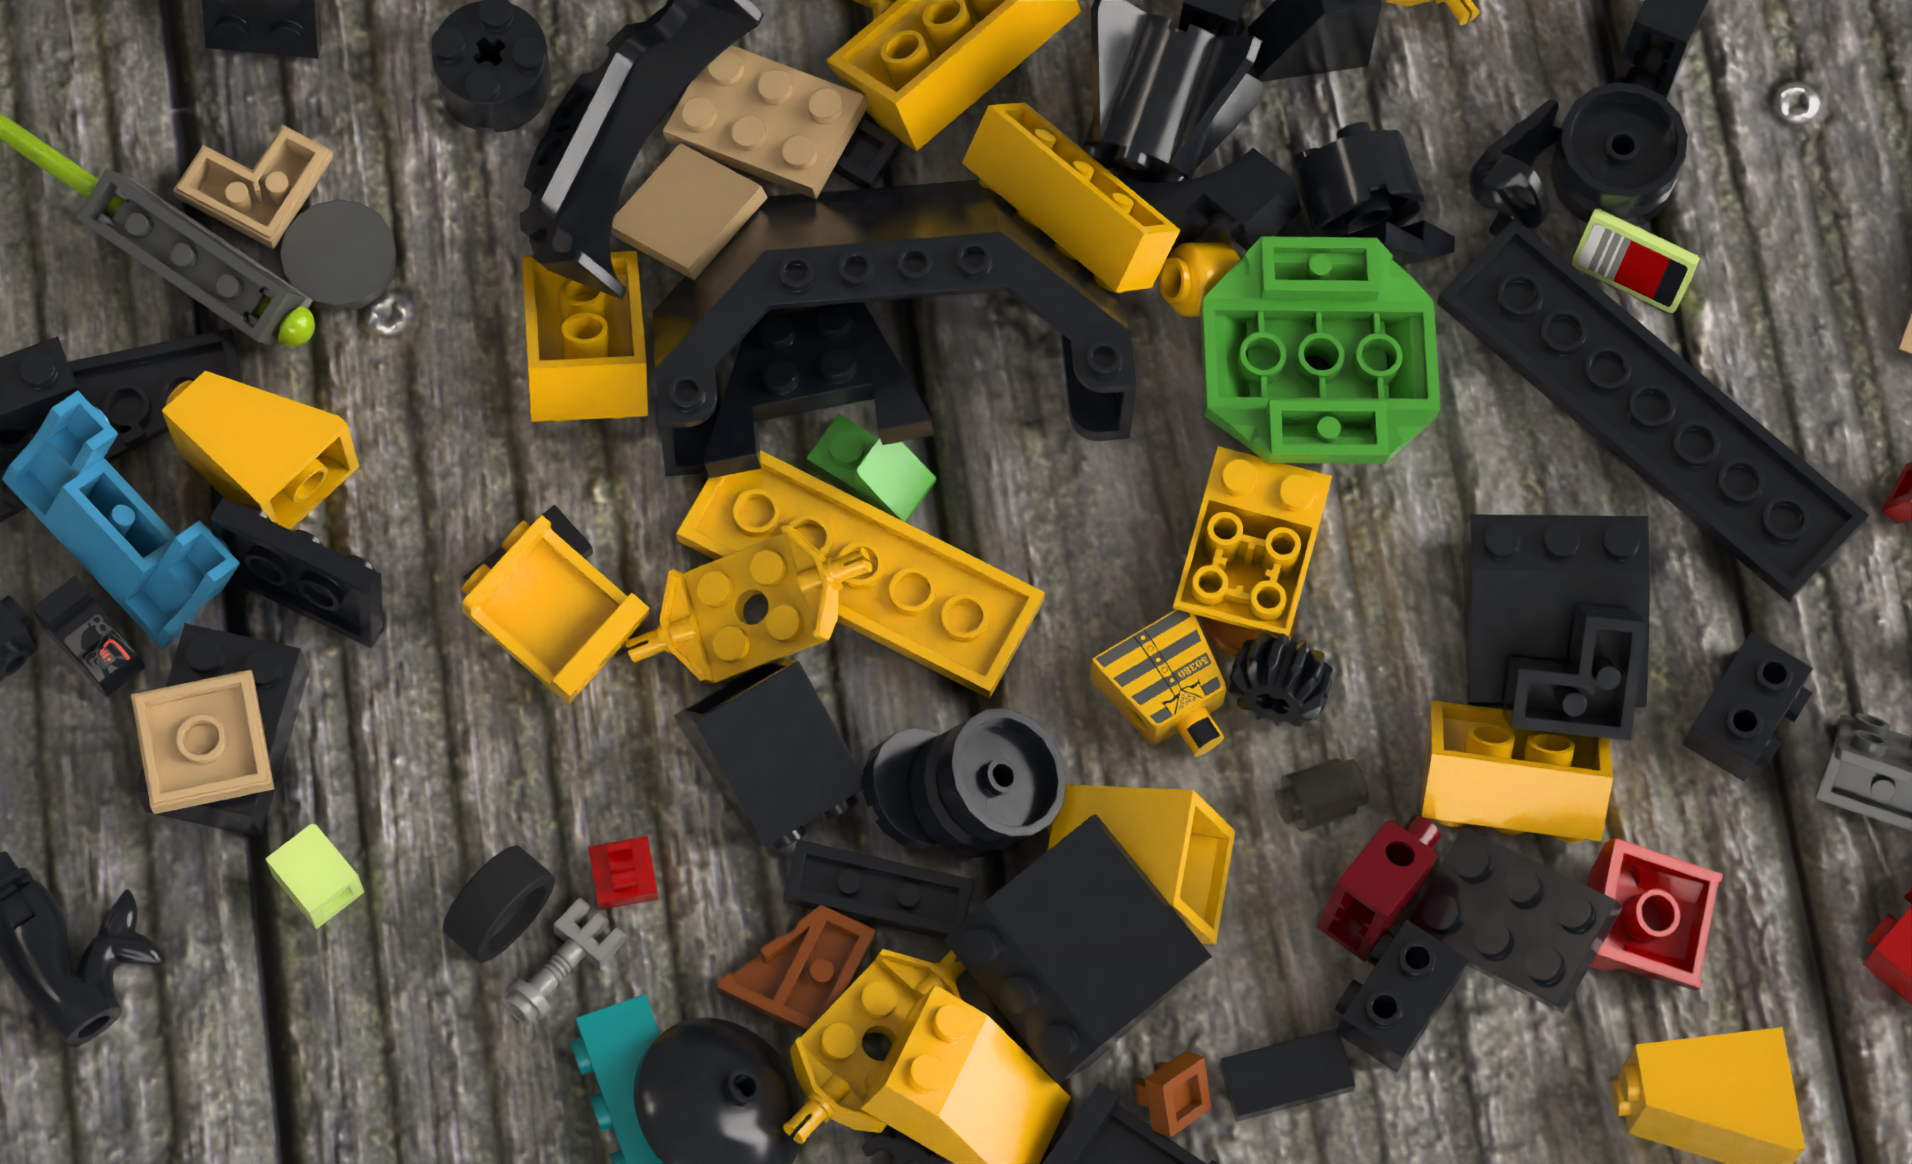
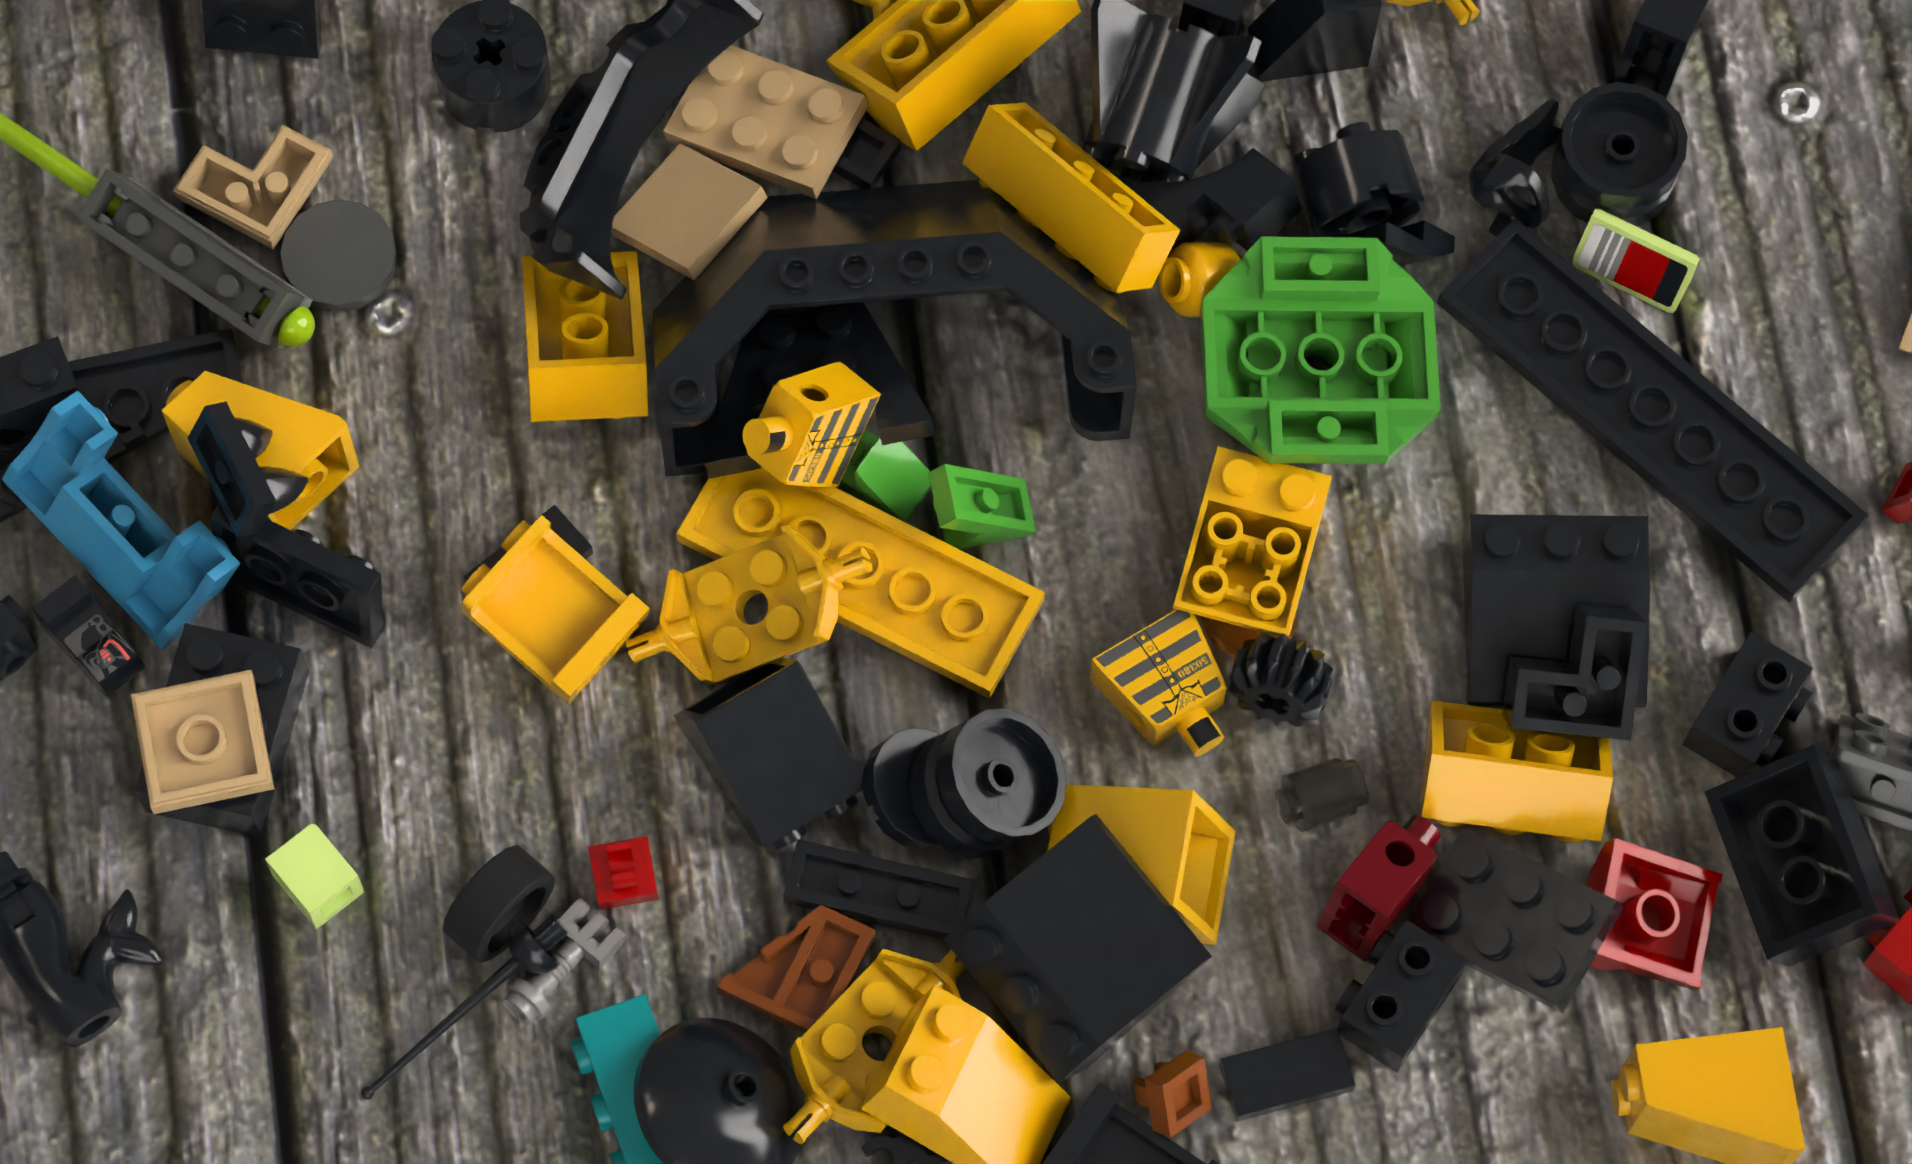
none -> black tile [187,401,308,538]
none -> black sword [361,915,568,1100]
none -> yellow torso [743,362,881,488]
none -> bright green slope [928,464,1036,549]
none -> black brick [1705,745,1899,967]

